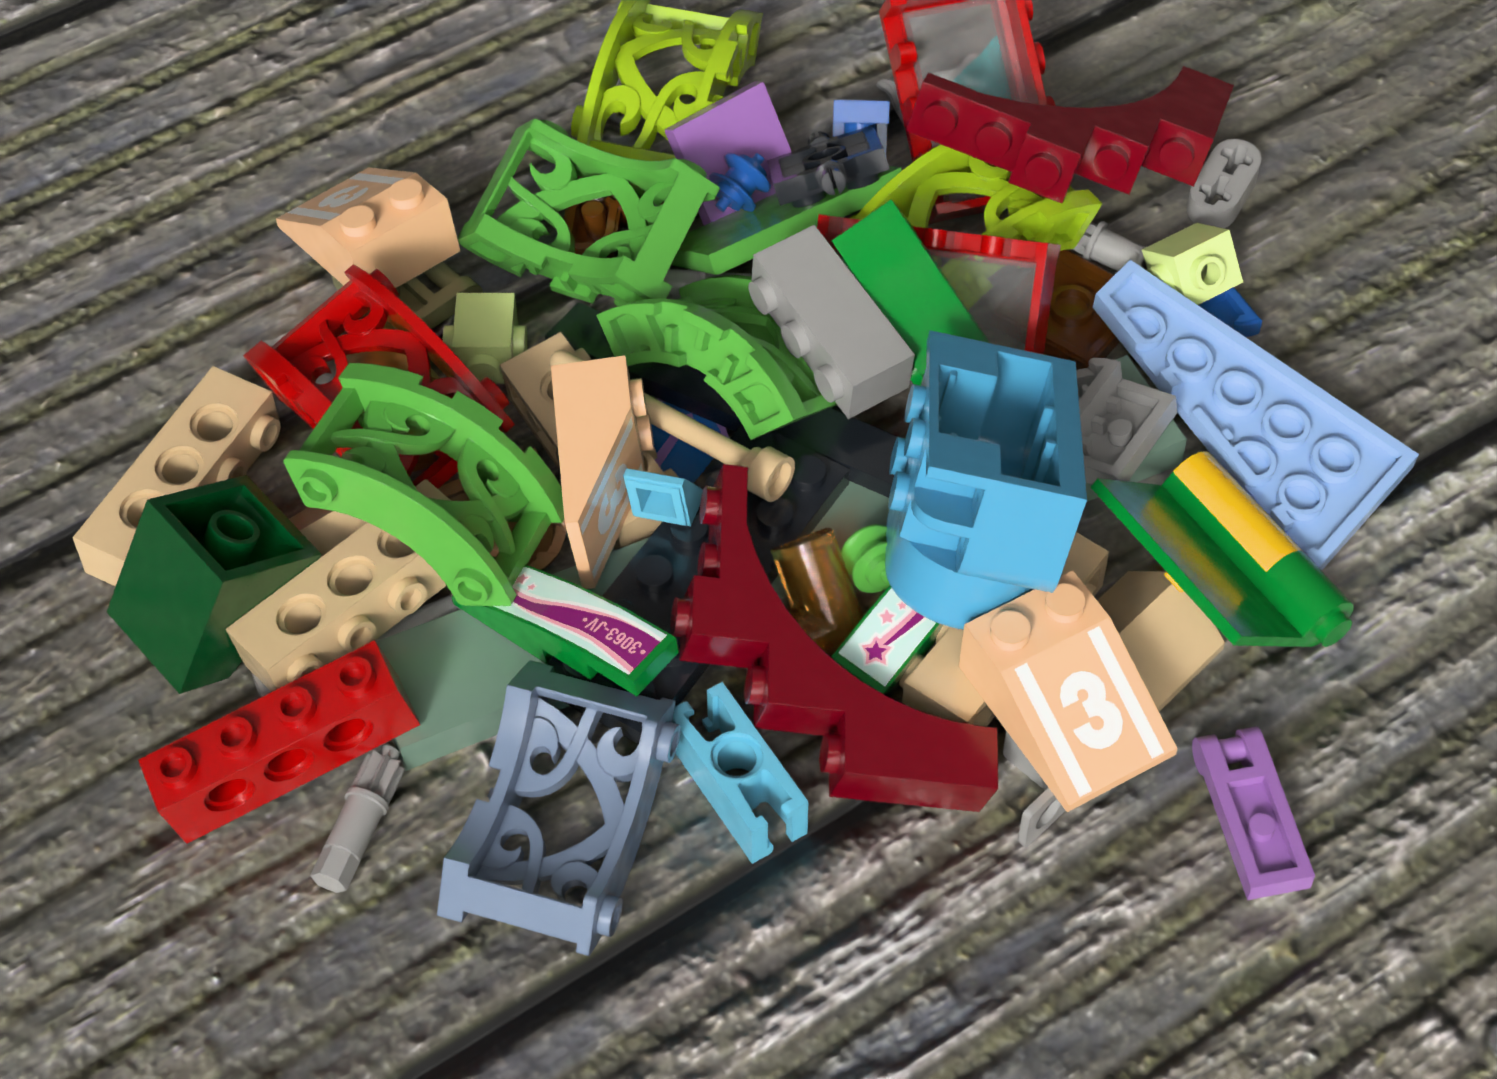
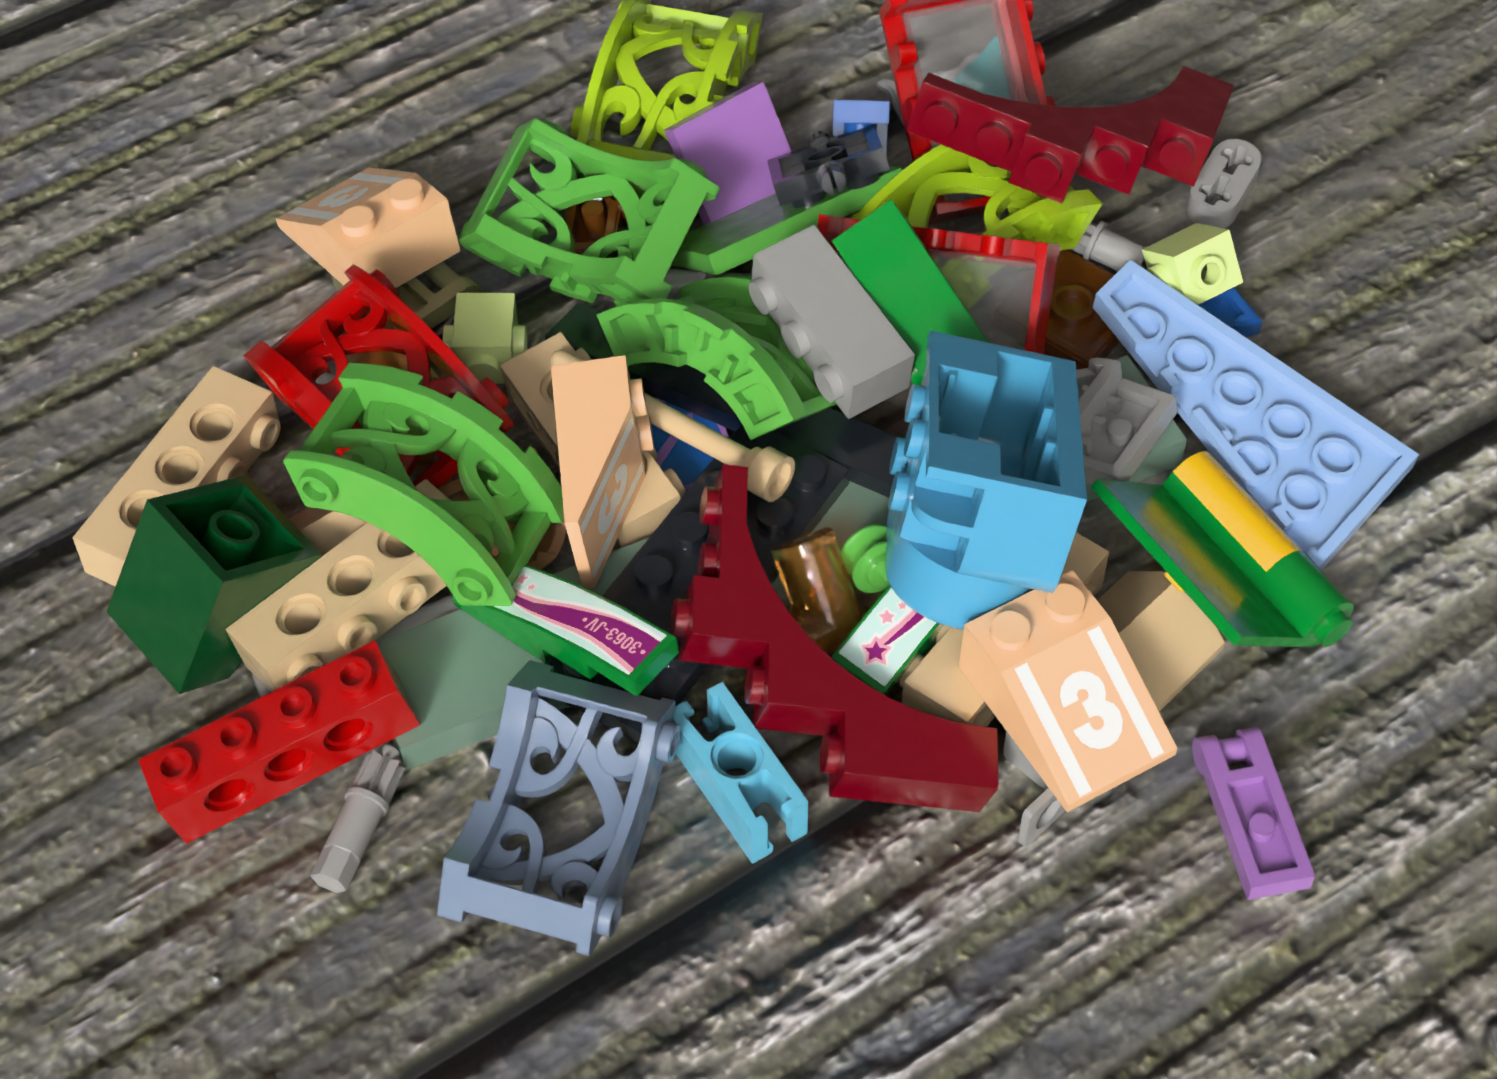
medium azure slope [623,468,703,526] -> none
blue wheel [709,153,771,212] -> none

